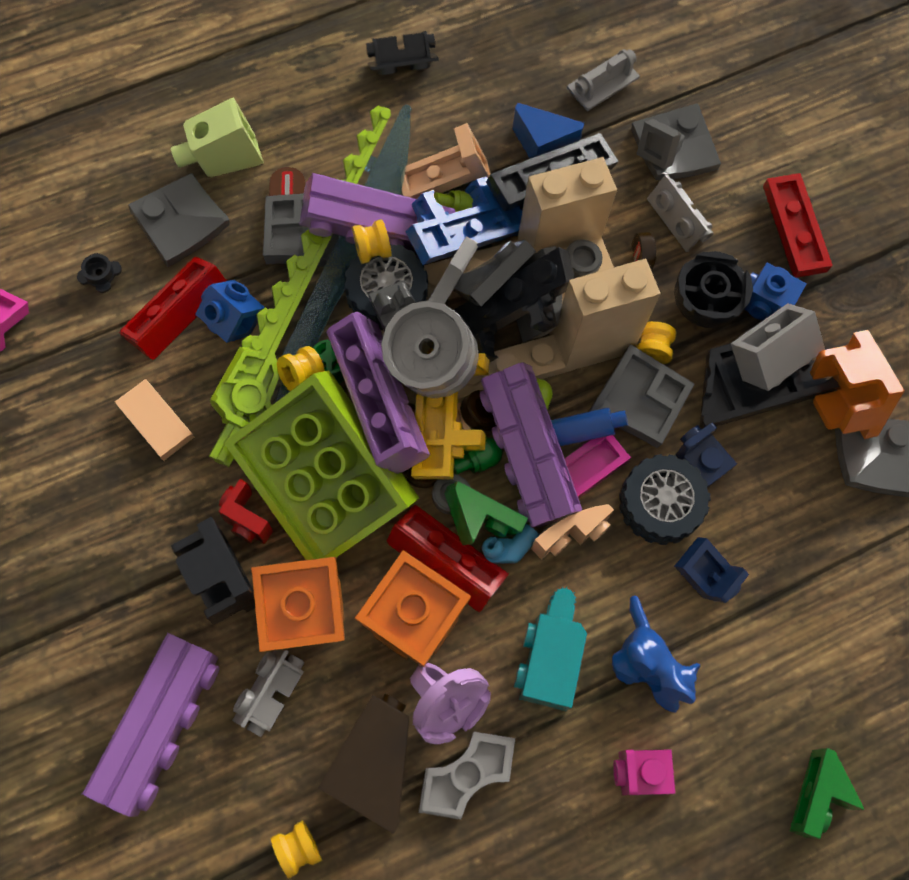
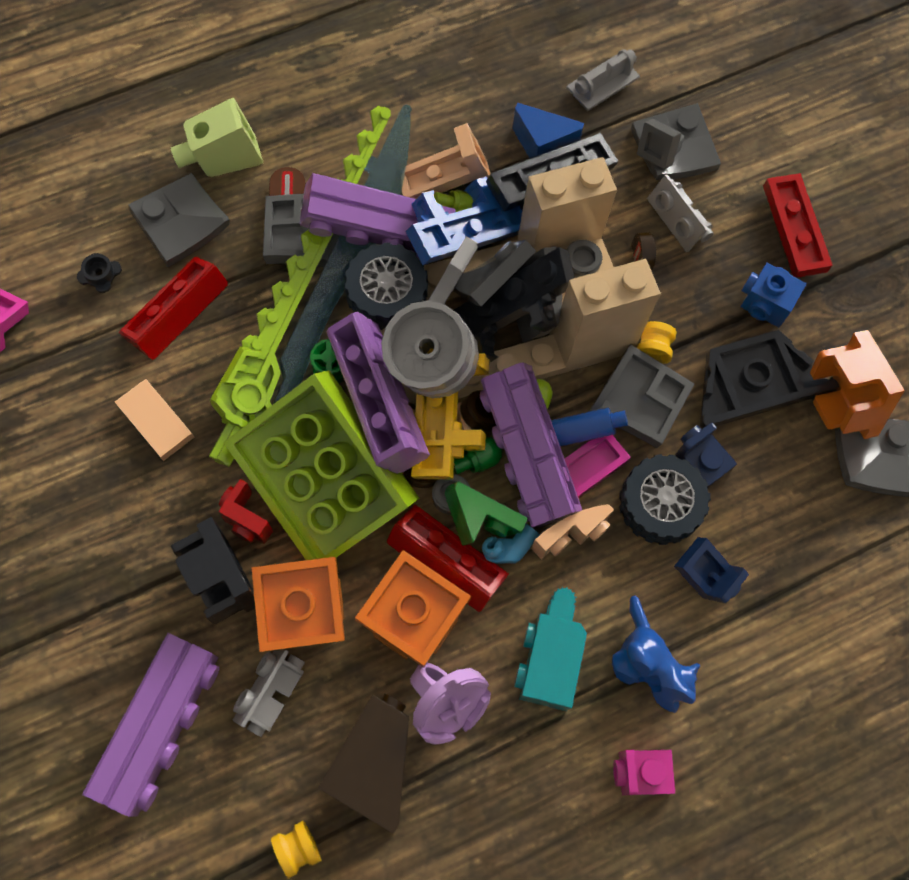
blue brick [196,280,265,343] -> none
yellow wheel [277,346,325,391] -> none
yellow wheel [352,219,392,264] -> none
black hinge [366,31,439,75] -> none
dark grey tile [369,280,415,332] -> none
light grey tile [419,732,515,819] -> none
black cylinder [674,251,753,328] -> none
light grey brick [731,303,825,391] -> none
green slope [789,748,864,839] -> none

